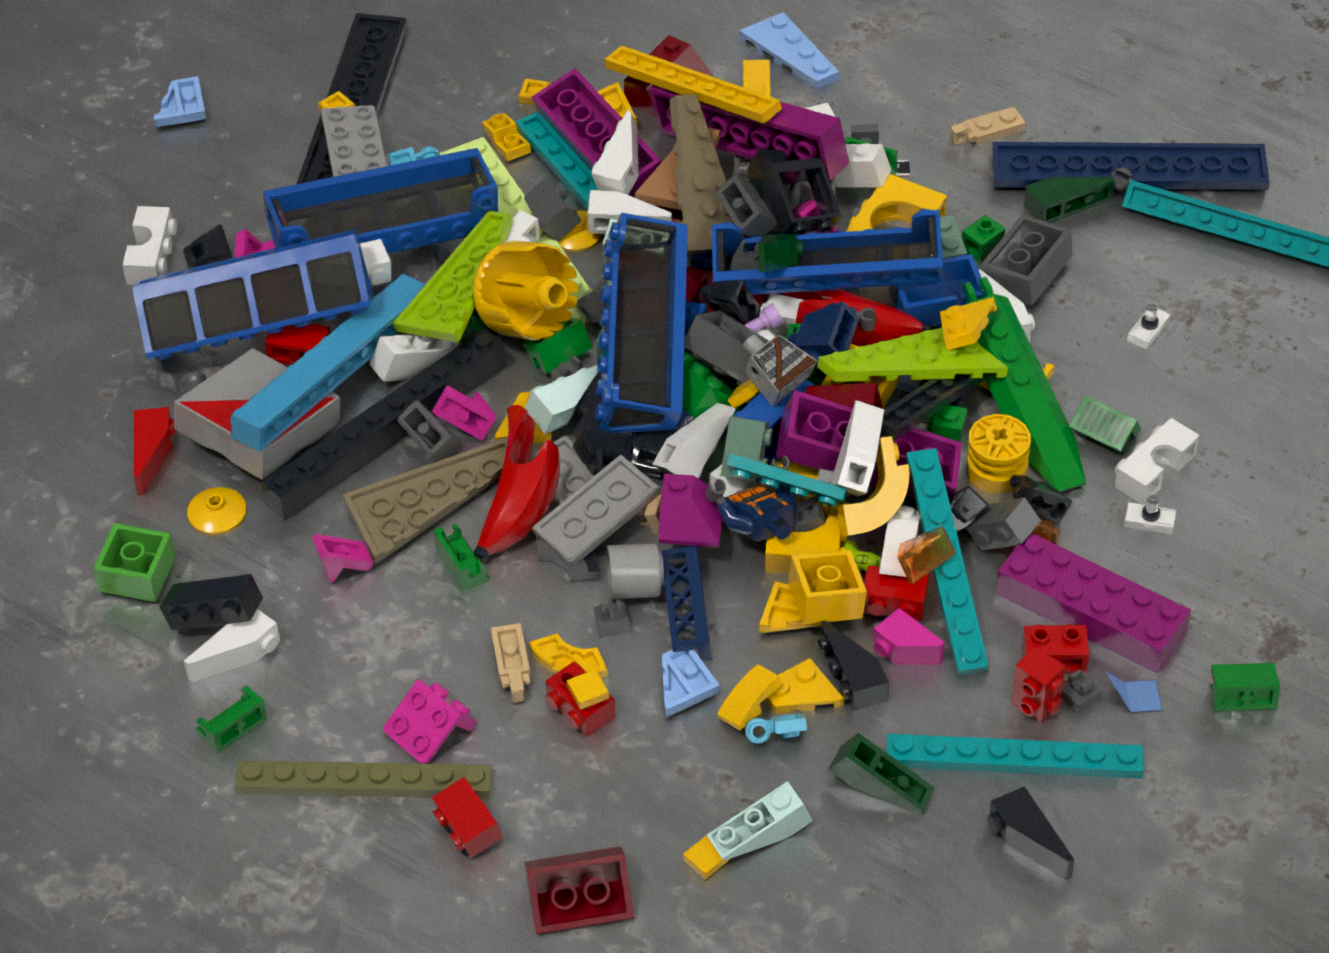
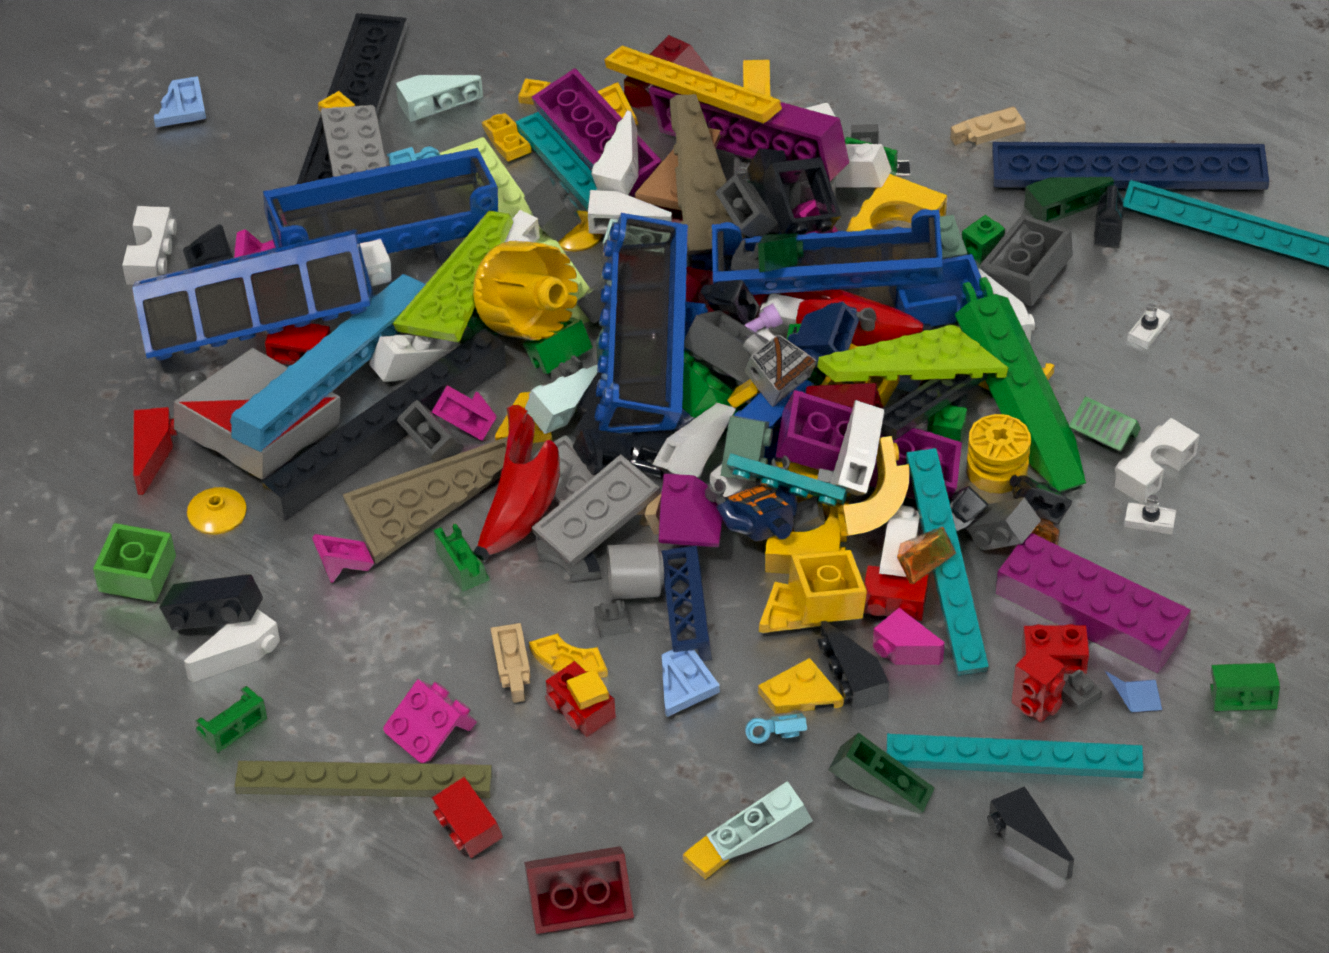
yellow slope [717,664,781,731] -> none
light blue wing [739,12,839,89] -> none
lime arm [842,540,881,572] -> none
yellow wing [940,297,997,351] -> none
dark grey hinge [1110,167,1133,191] -> none
none -> light aqua slope [396,75,483,122]
none -> black piece [1094,186,1124,247]

